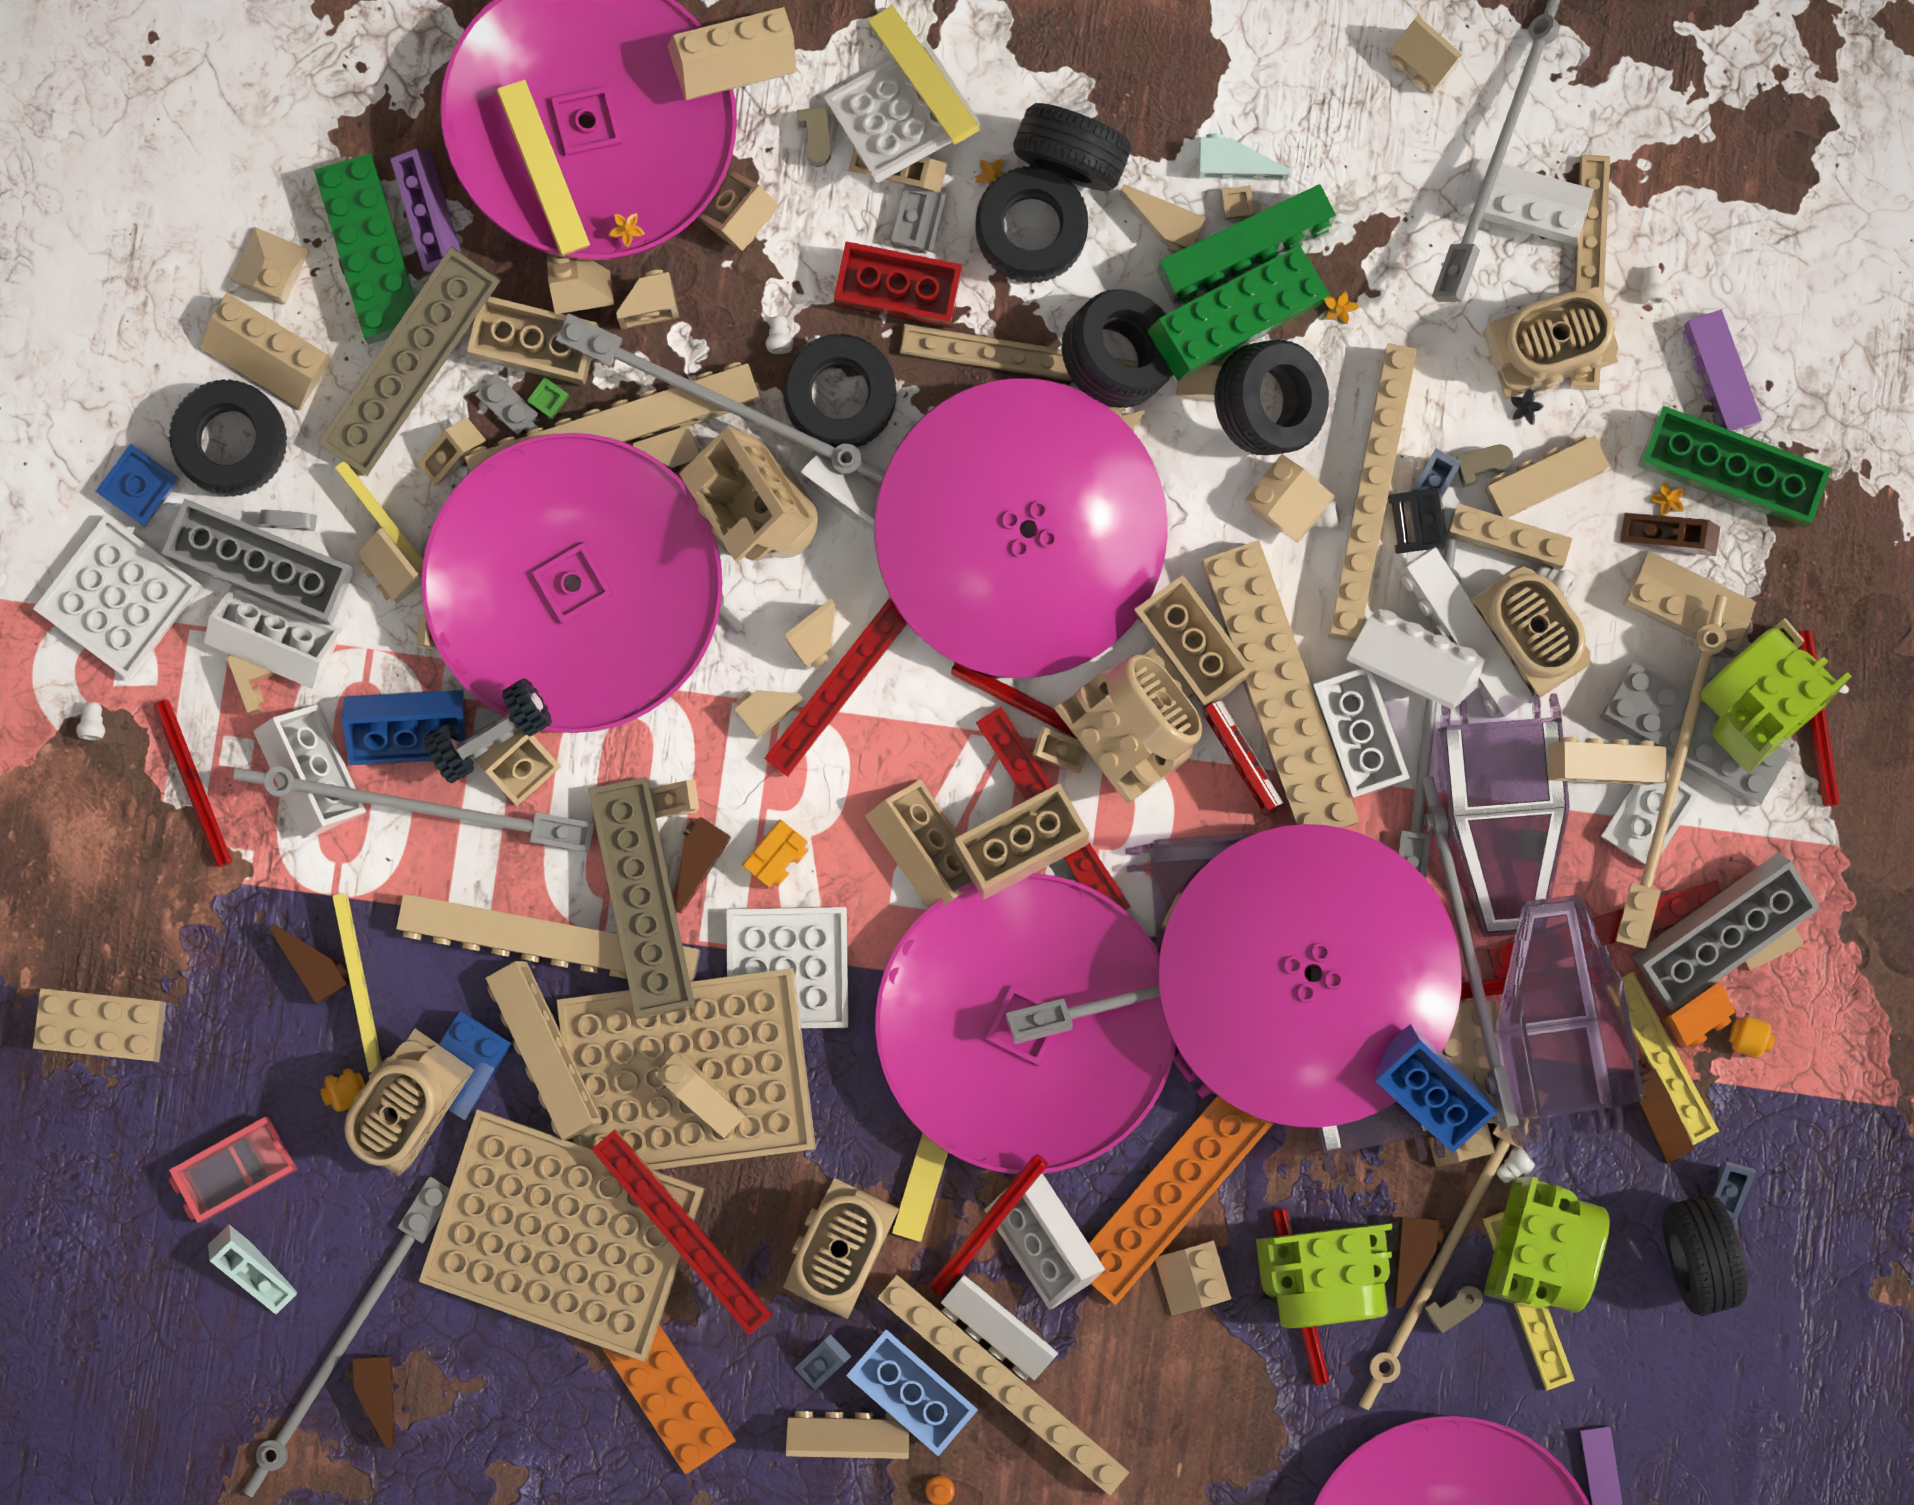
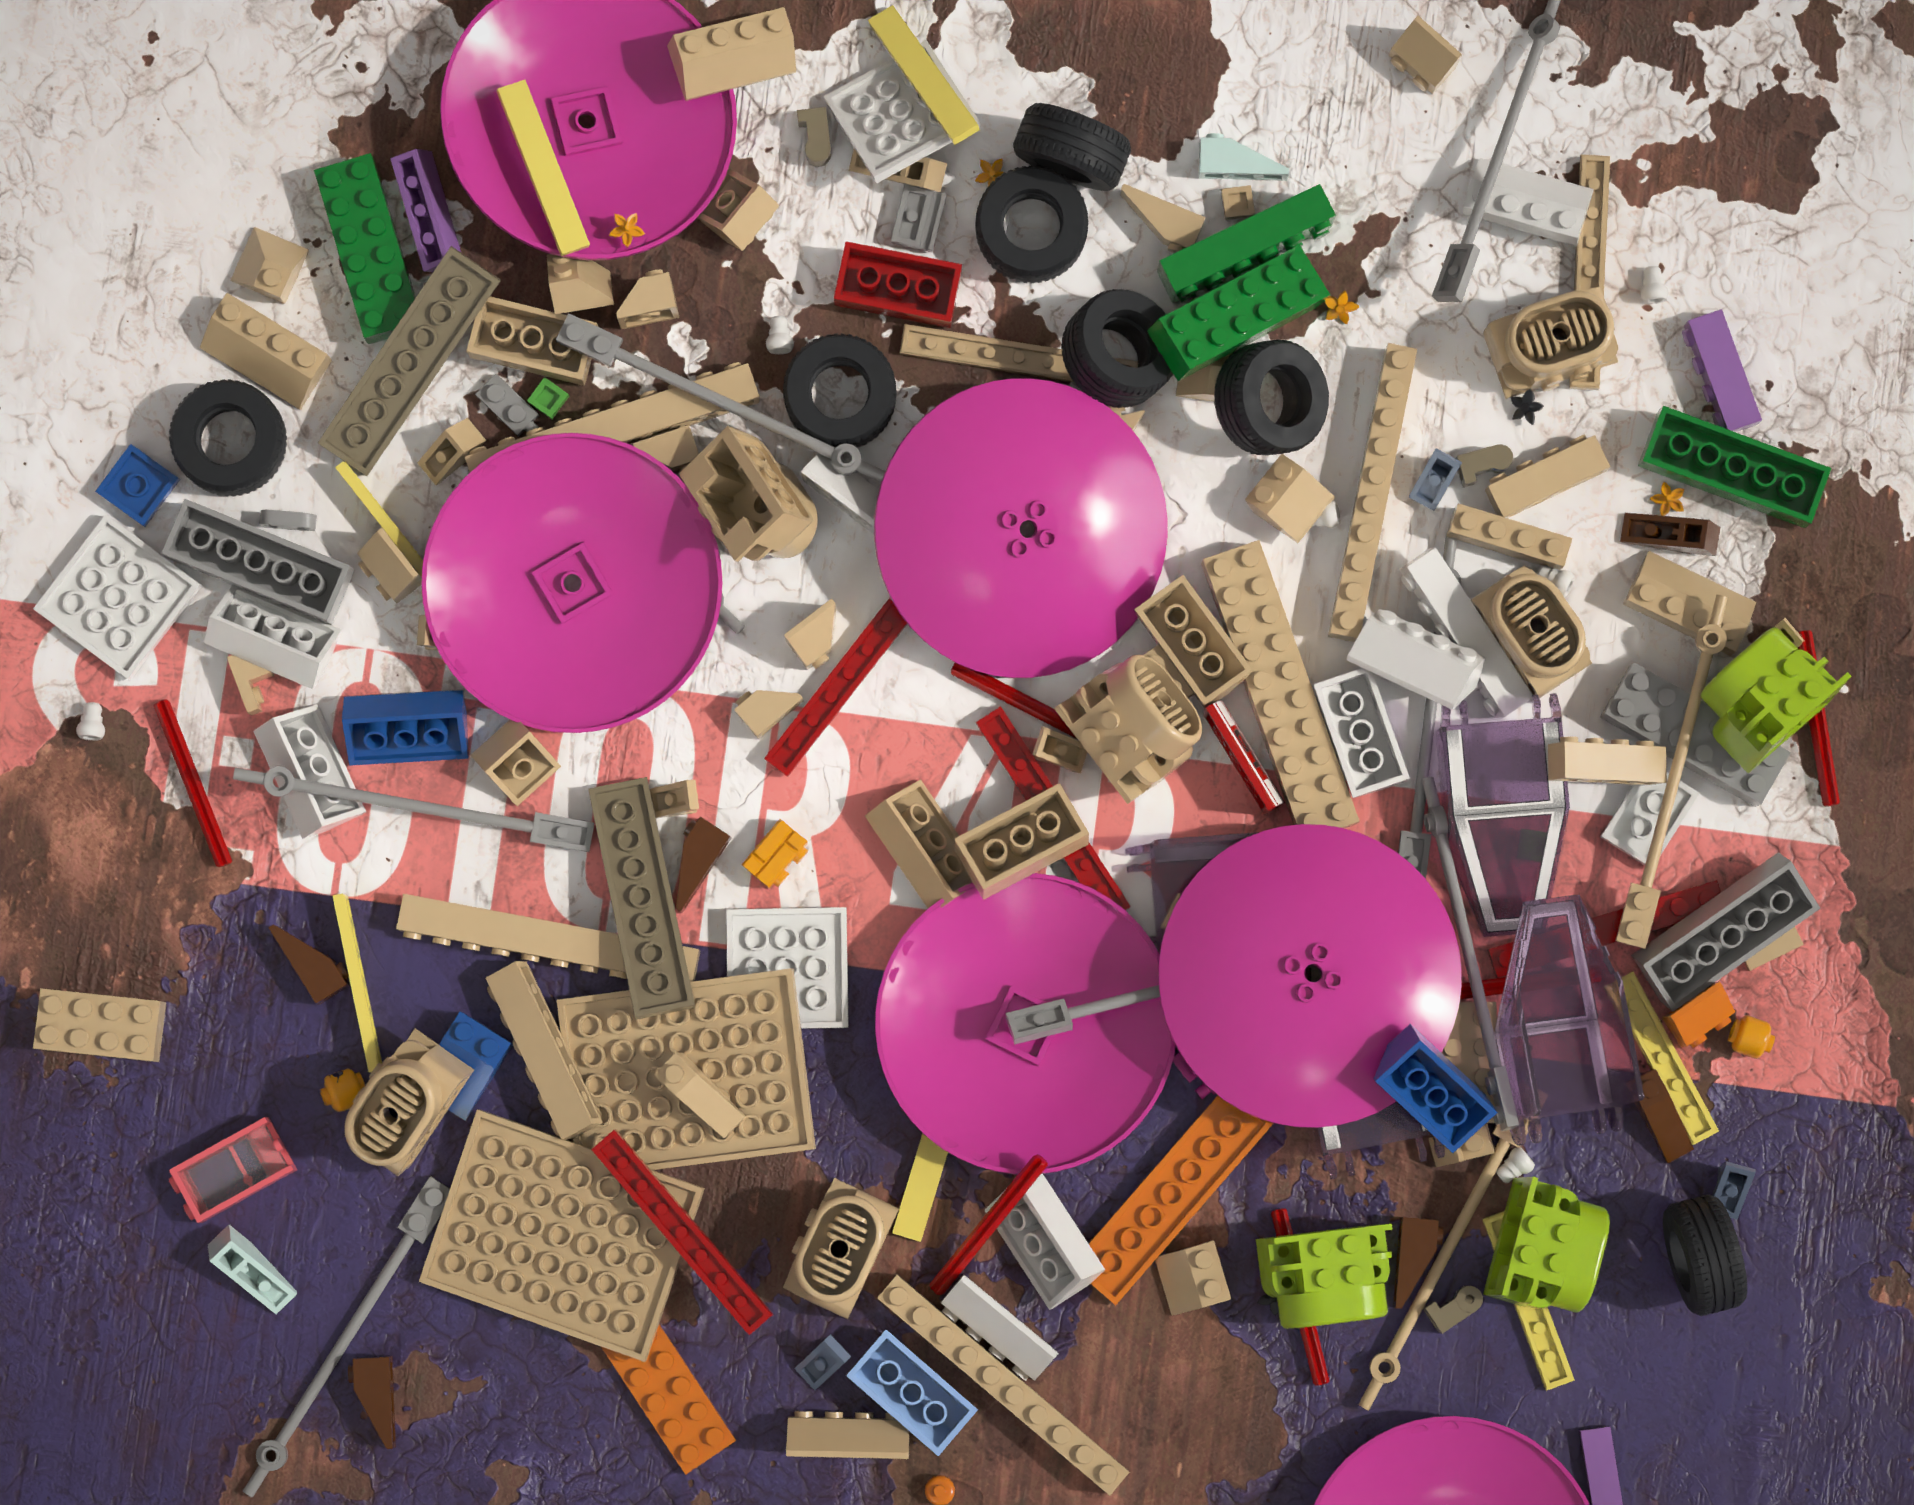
black plate [424,678,552,784] -> none
black plate [1388,487,1448,554] -> none

